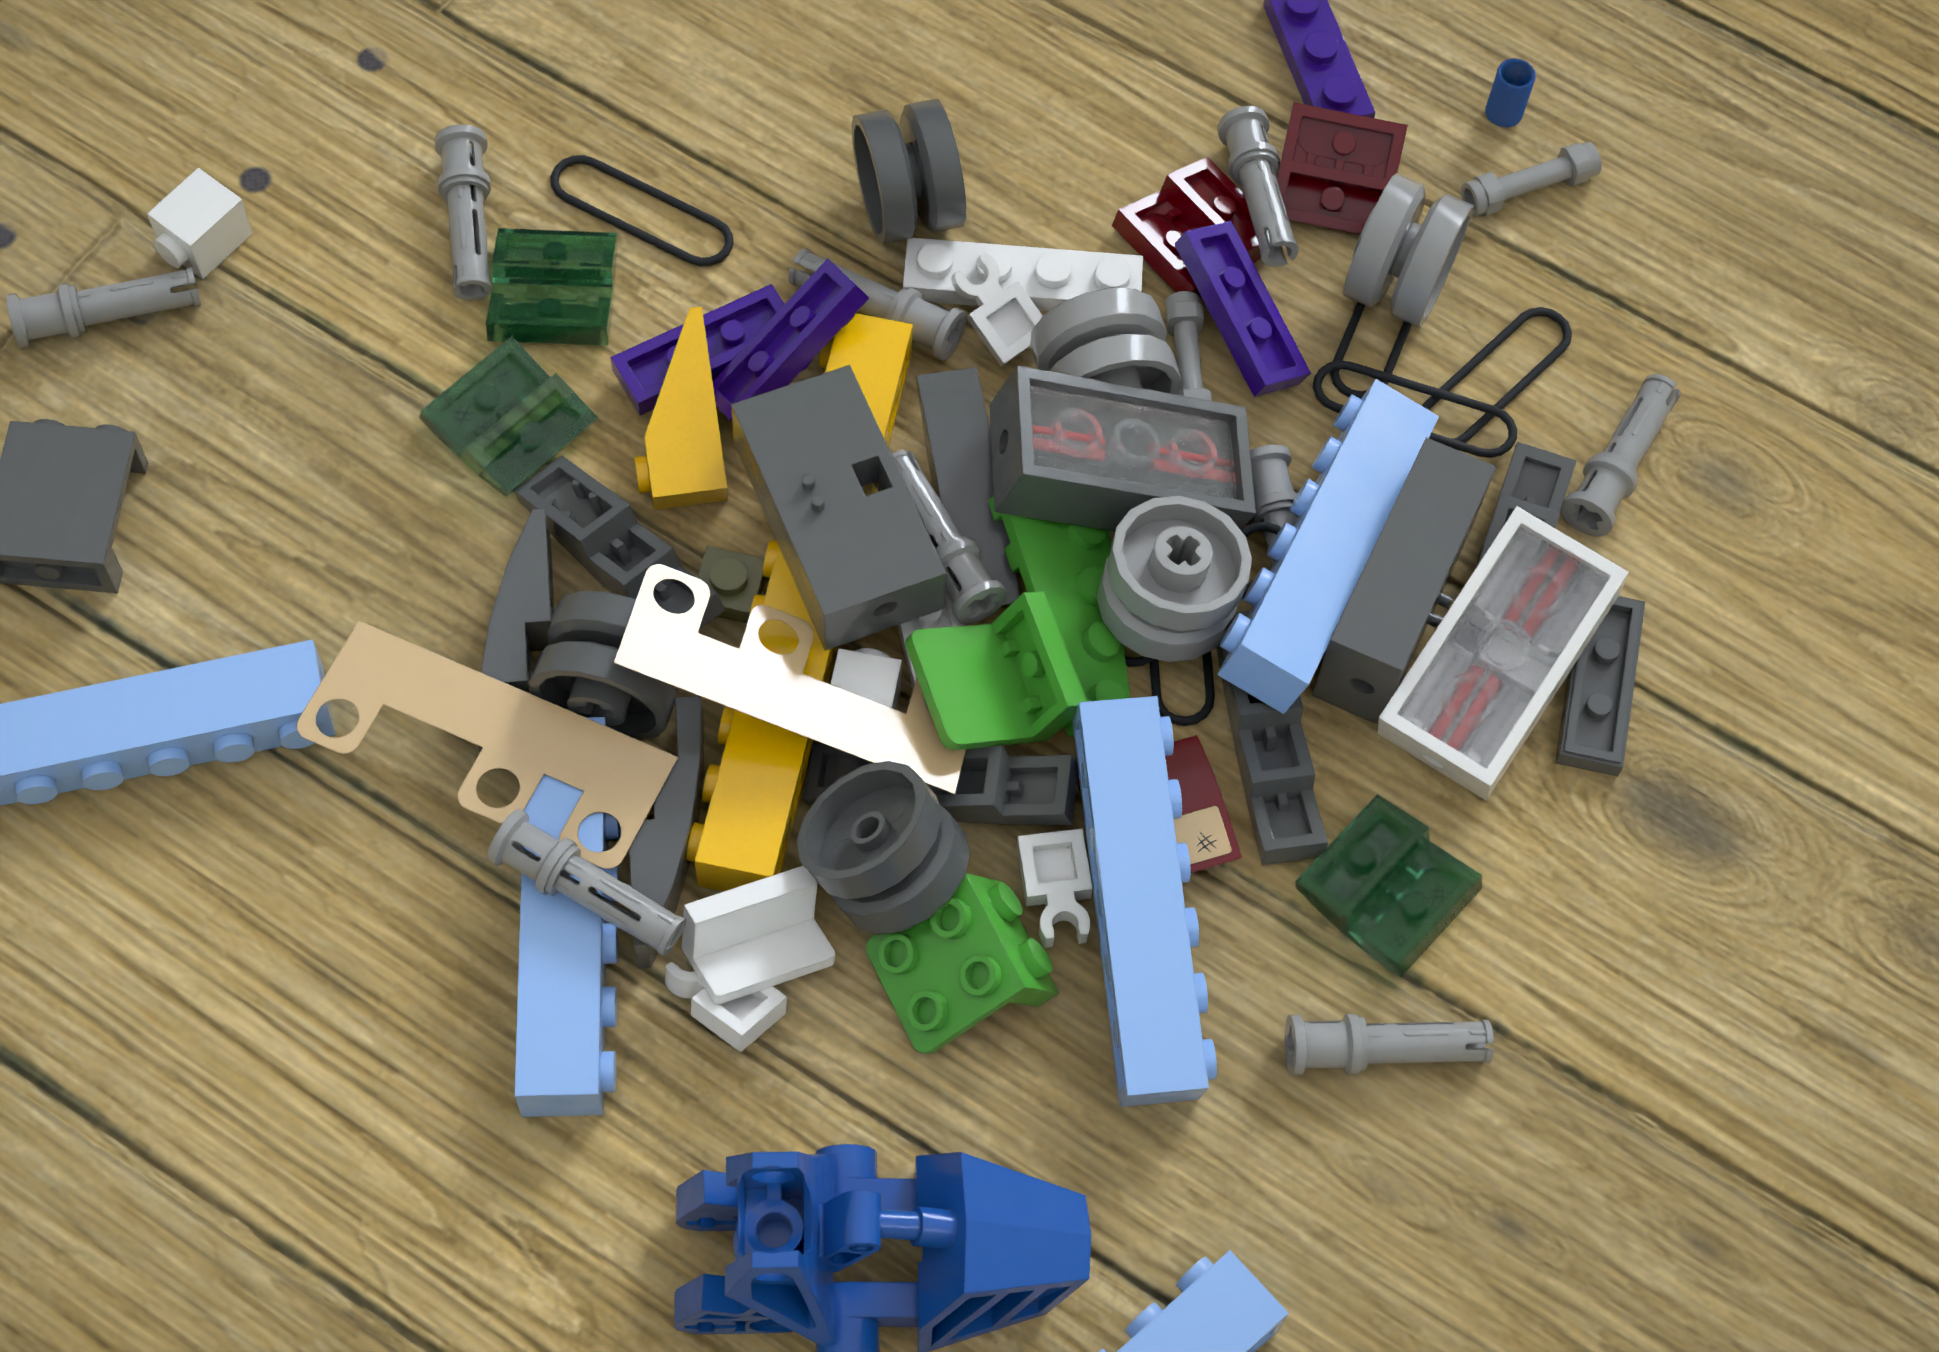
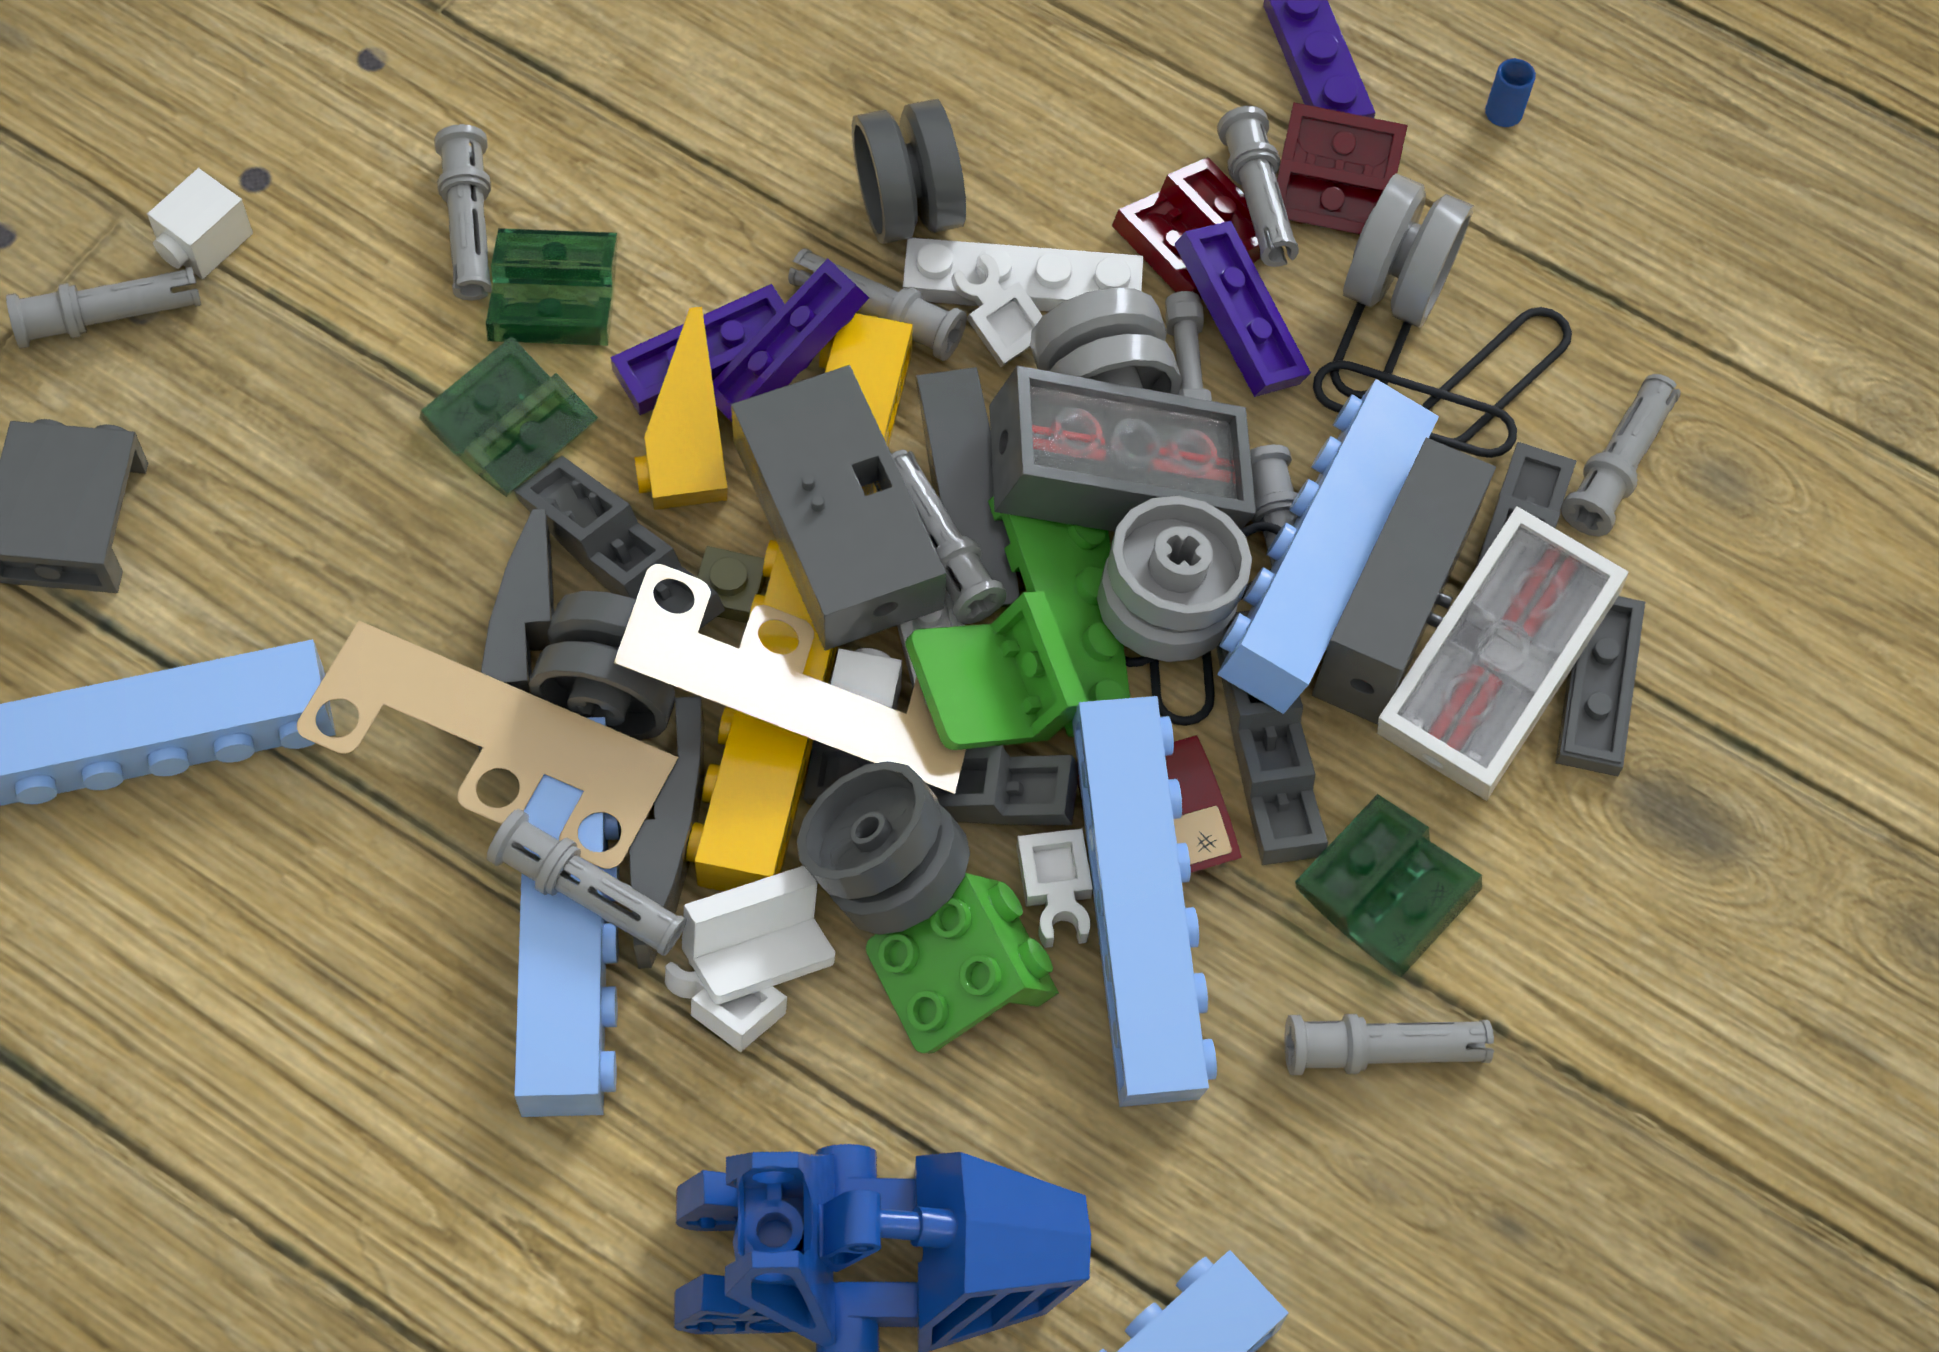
black piece [550,155,734,266] -> none
light grey bar [1461,142,1601,217] -> none

